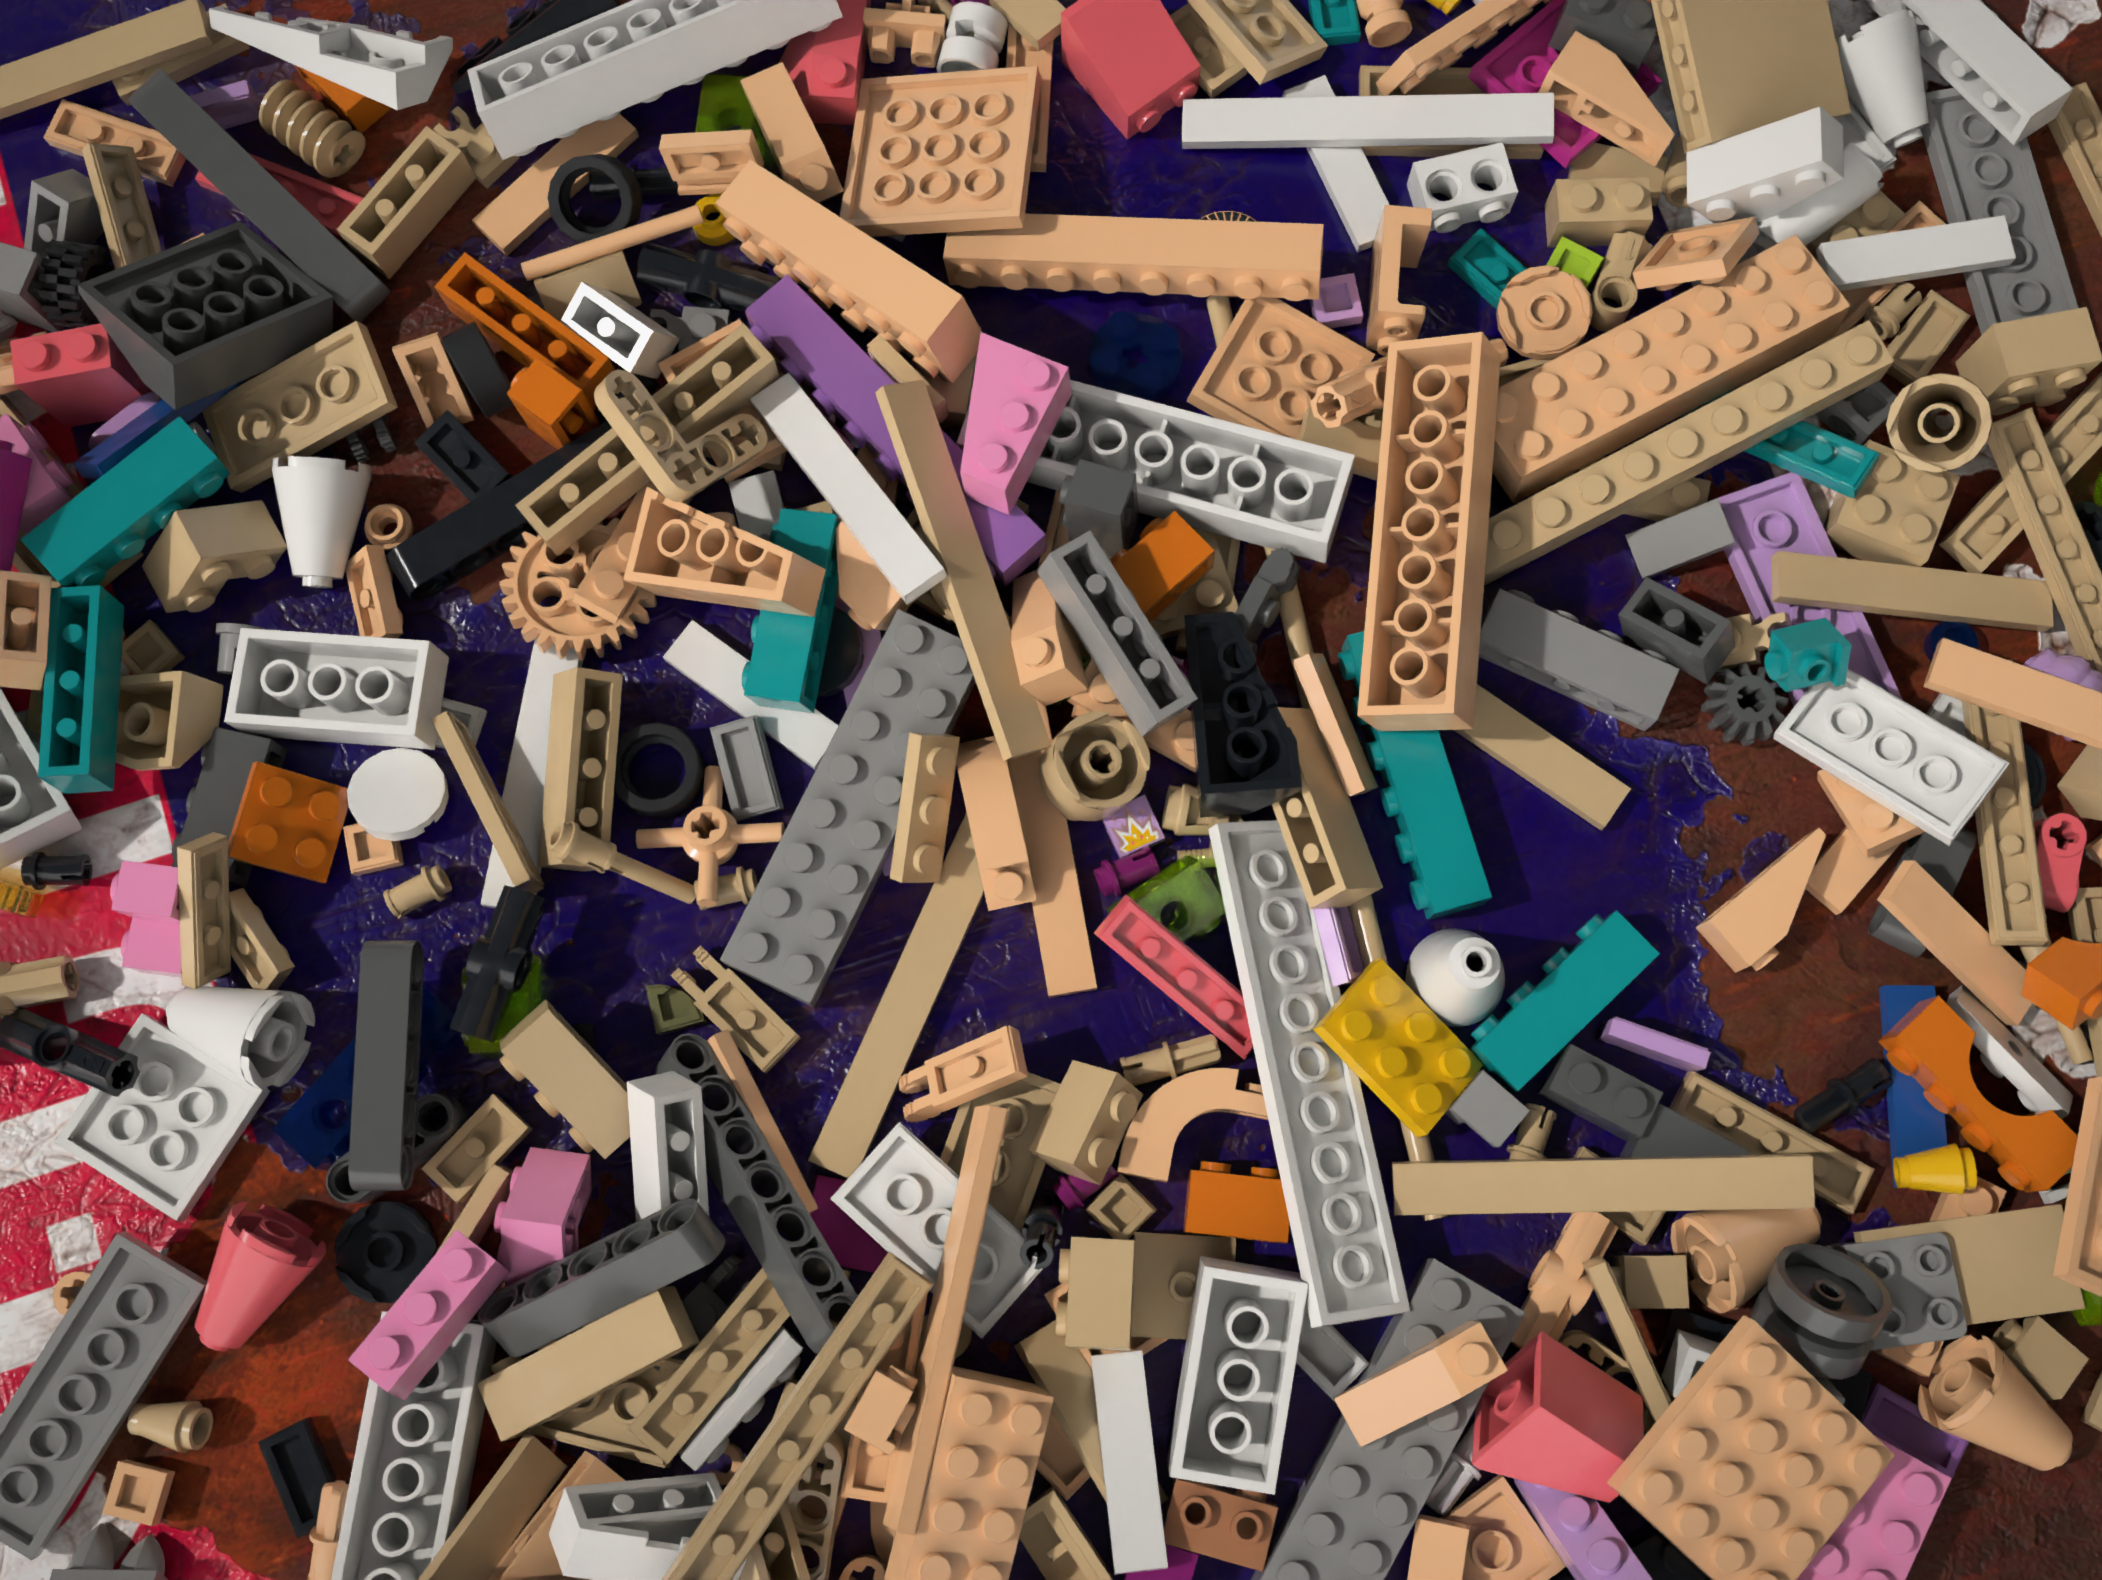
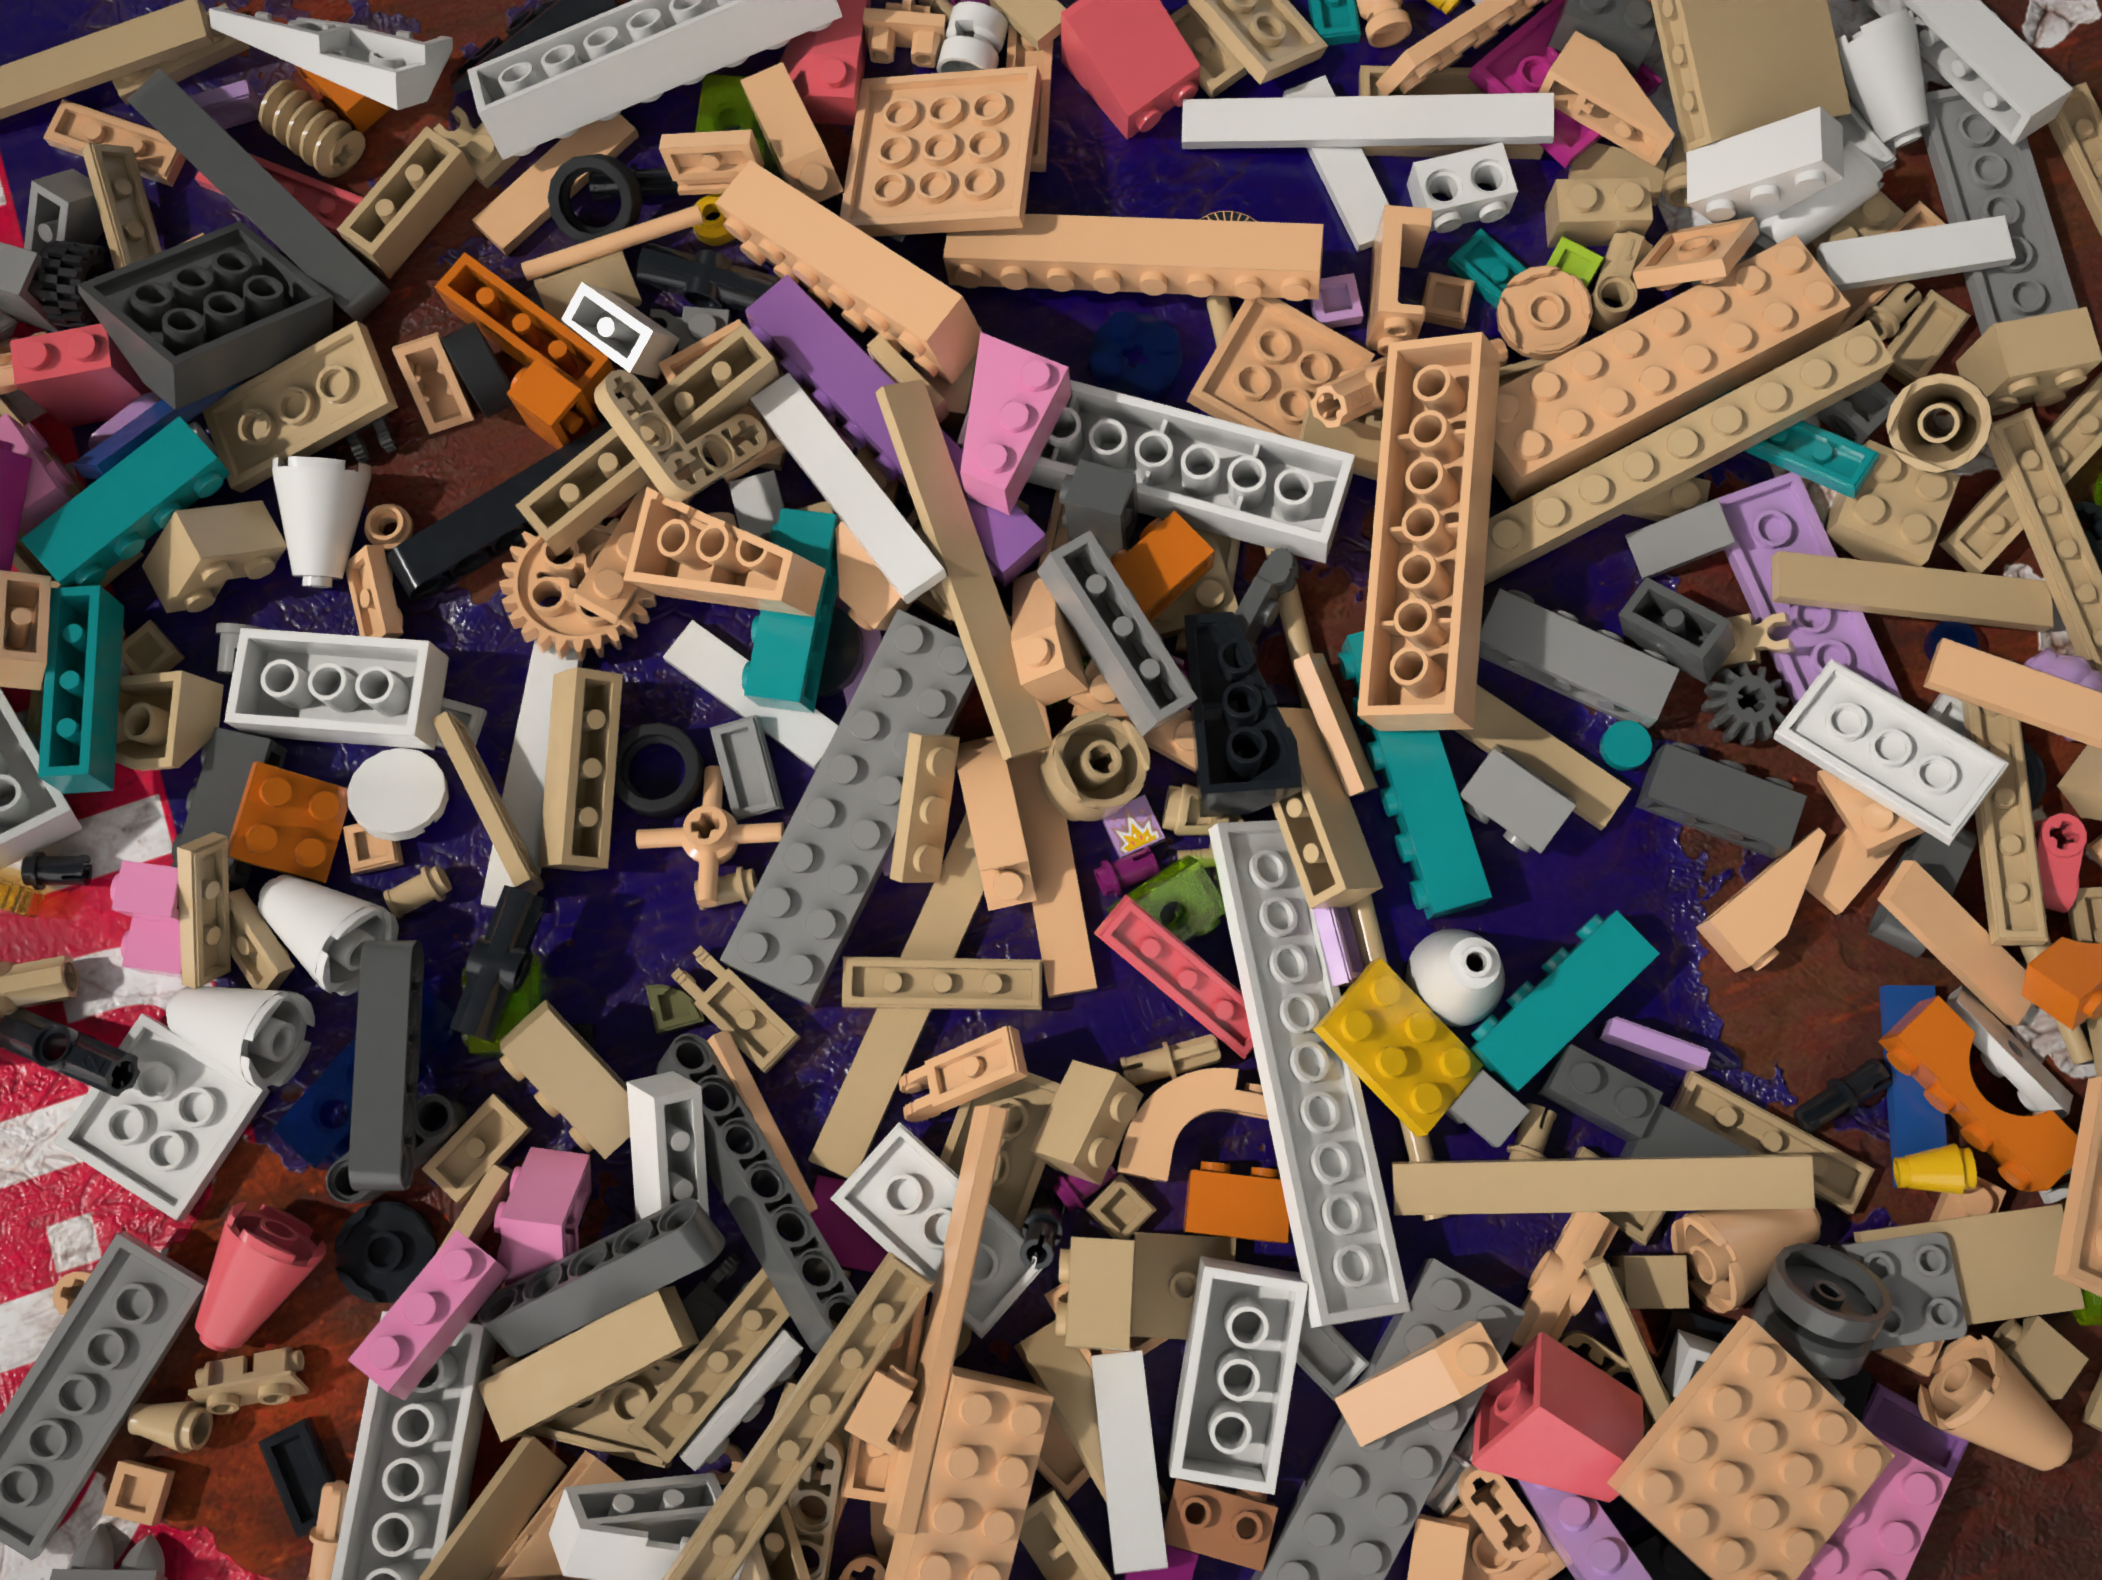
black plate [414,410,513,502] -> none
tan pin [548,821,696,904] -> none
teal brick [1764,618,1852,692] -> none
none -> tan hinge [188,1346,309,1415]
none -> white cone [258,874,399,996]
none -> tan tile [842,957,1042,1011]
none -> light nougat tile [1421,272,1474,330]
none -> light nougat beam [1457,1465,1541,1561]
none -> light grey brick [1459,744,1577,853]
none -> teal tile [1599,720,1652,771]
none -> dark grey brick [1635,742,1807,859]

